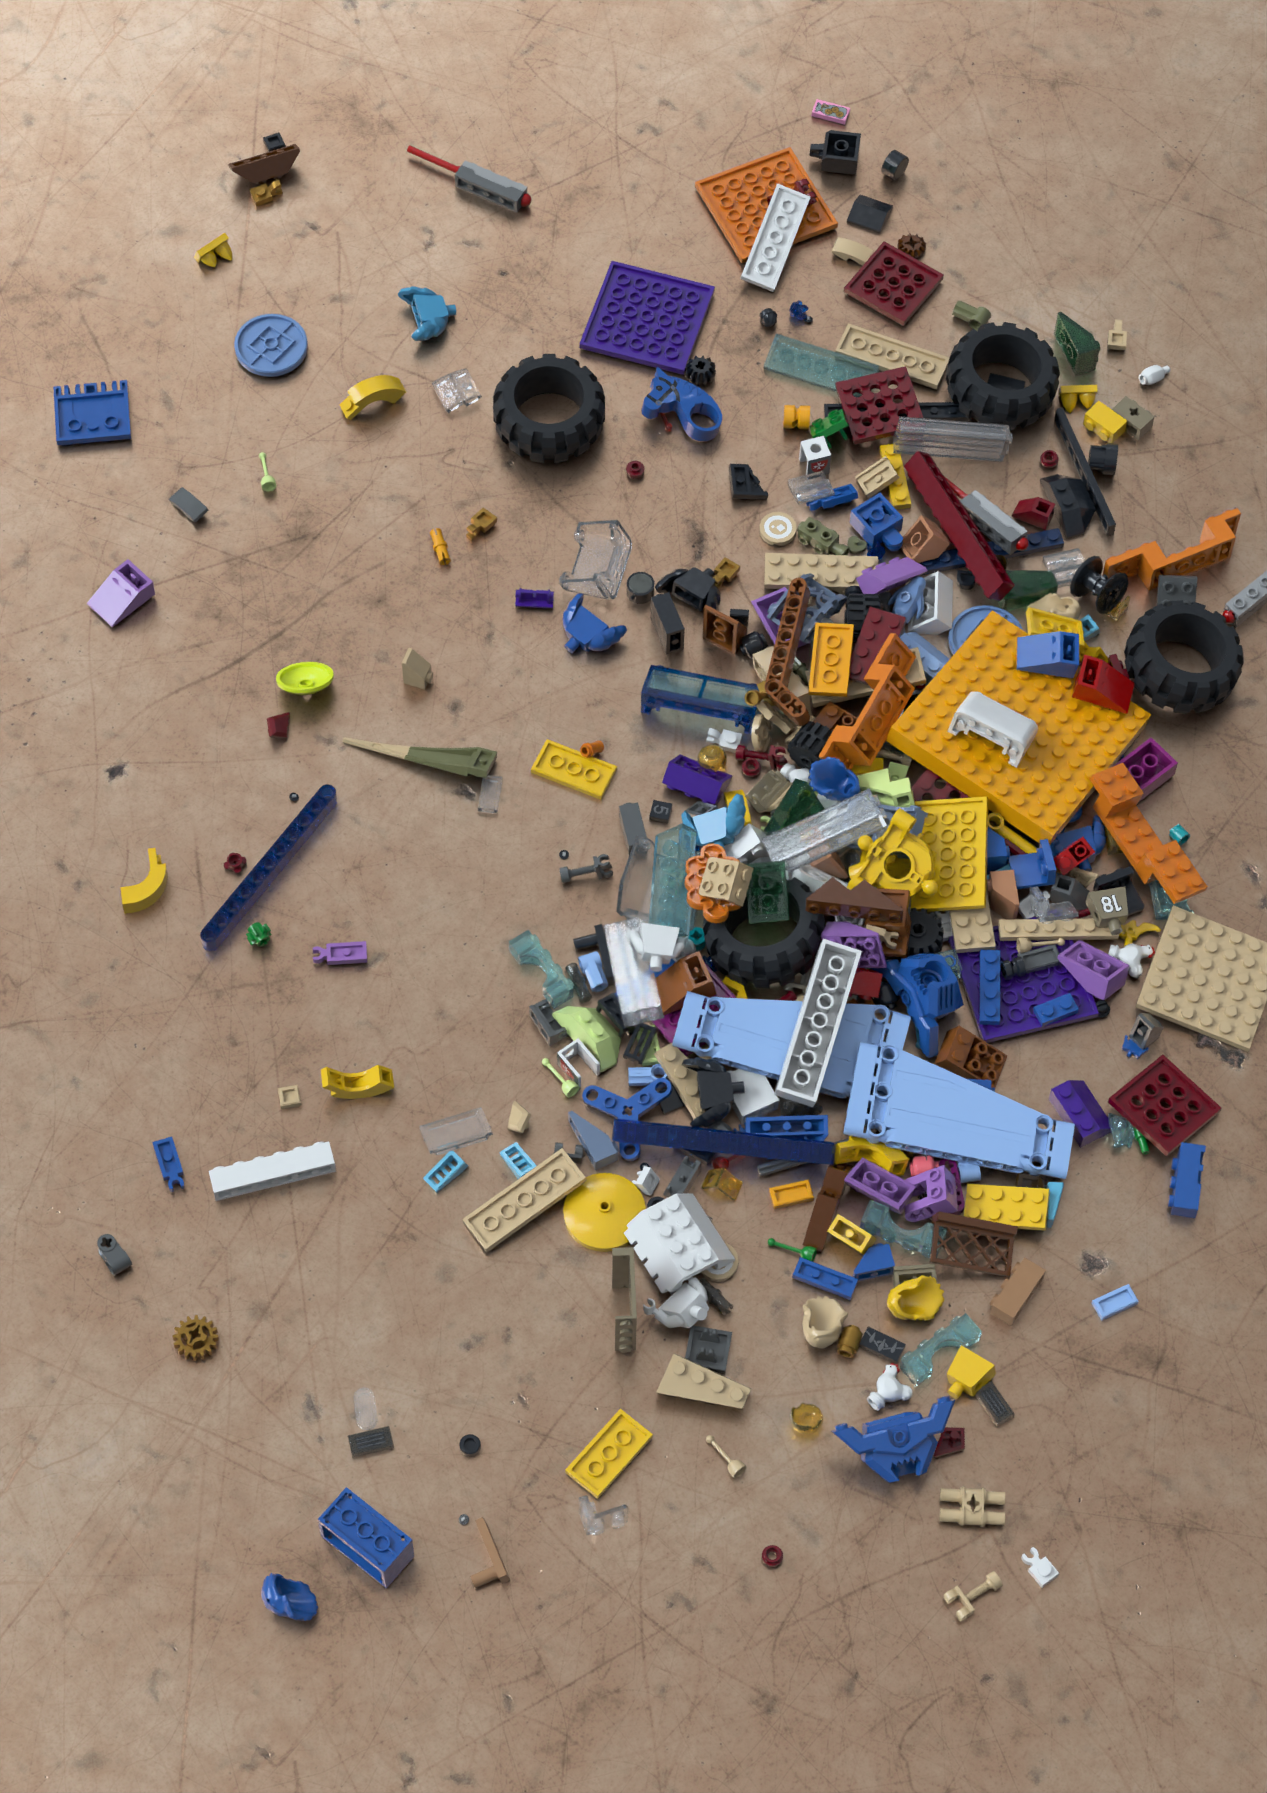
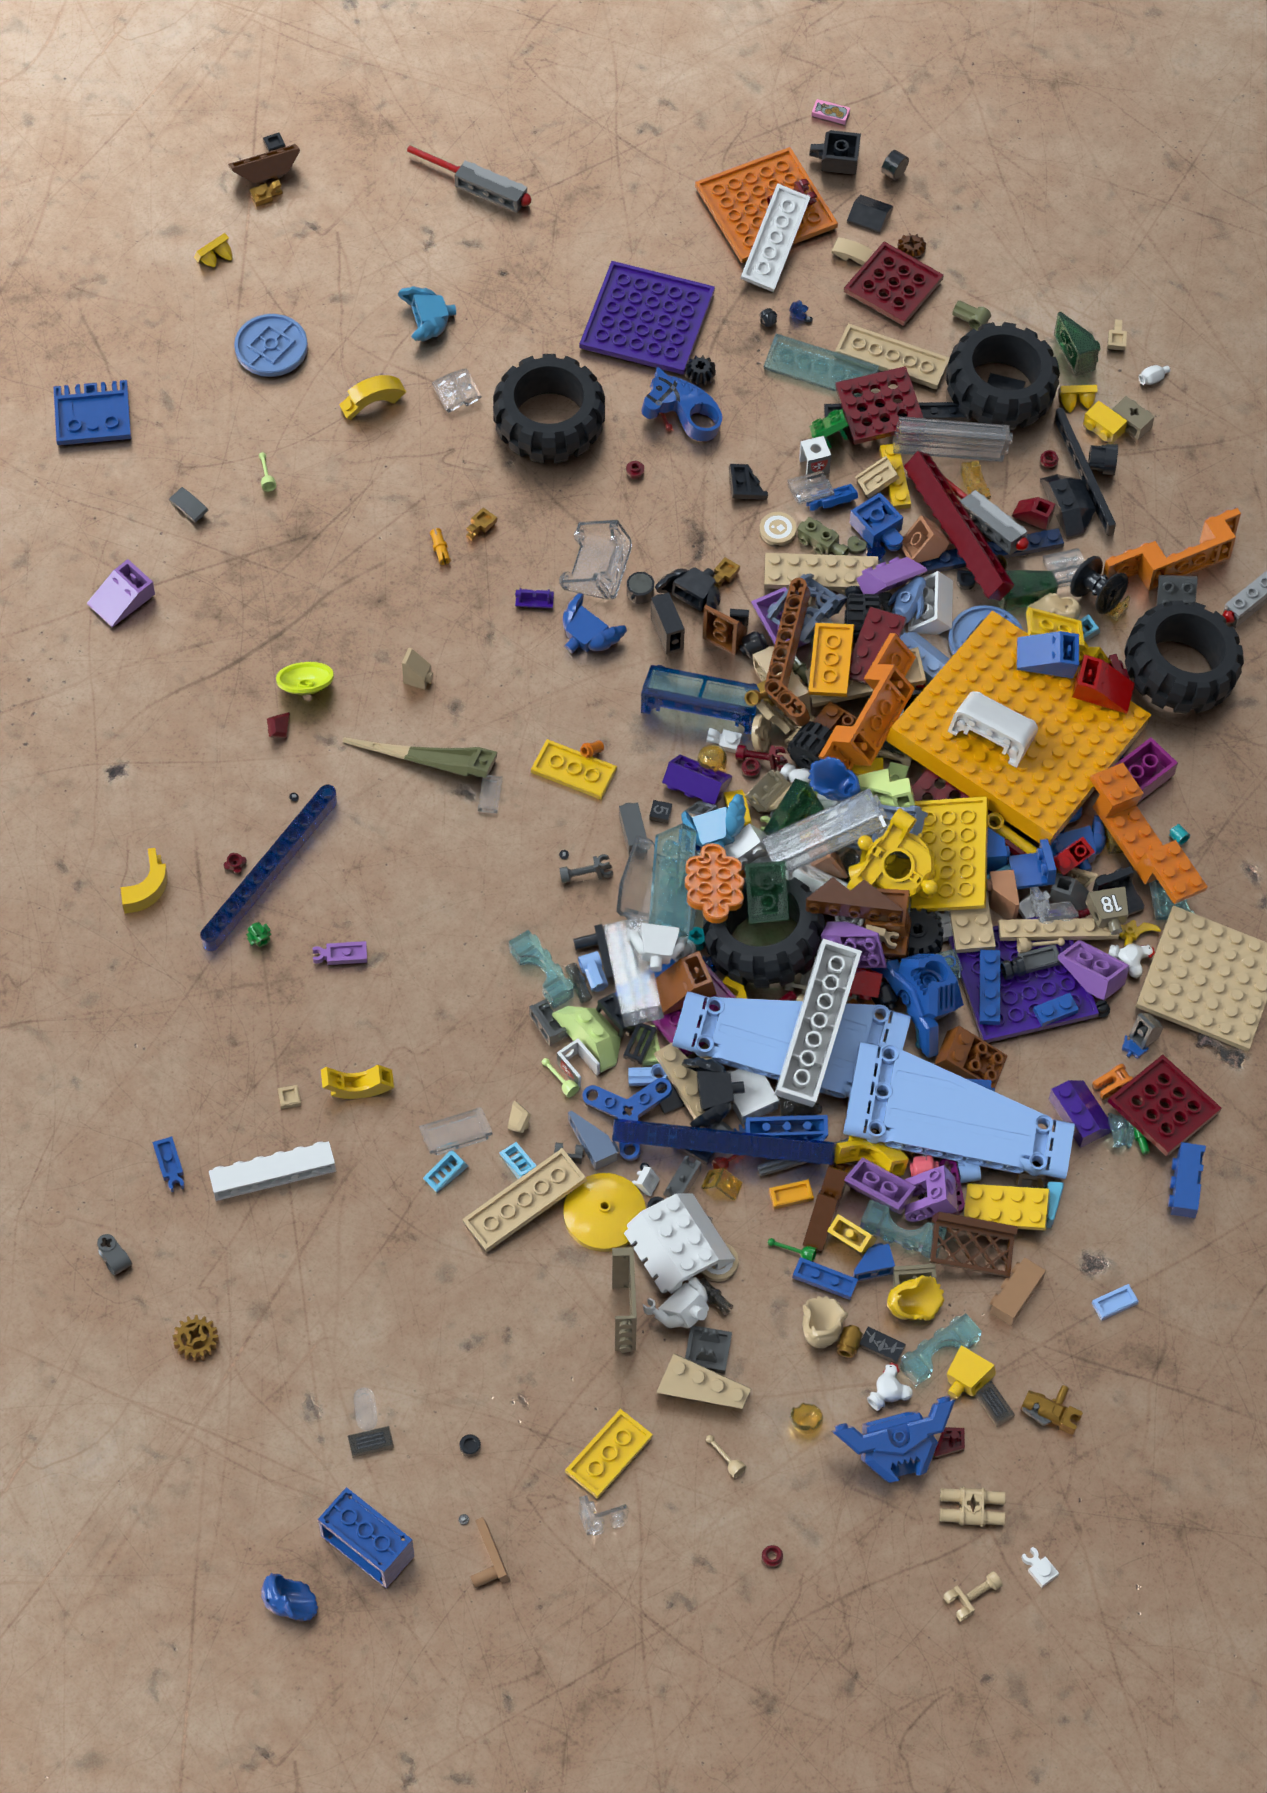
tan bracket [699,857,753,906] -> none
light orange wheel [783,405,810,430] -> none
none -> clear yellow hinge [960,461,991,499]
none -> pearl gold piece [1021,1385,1083,1435]
none -> orange piece [1092,1064,1133,1100]

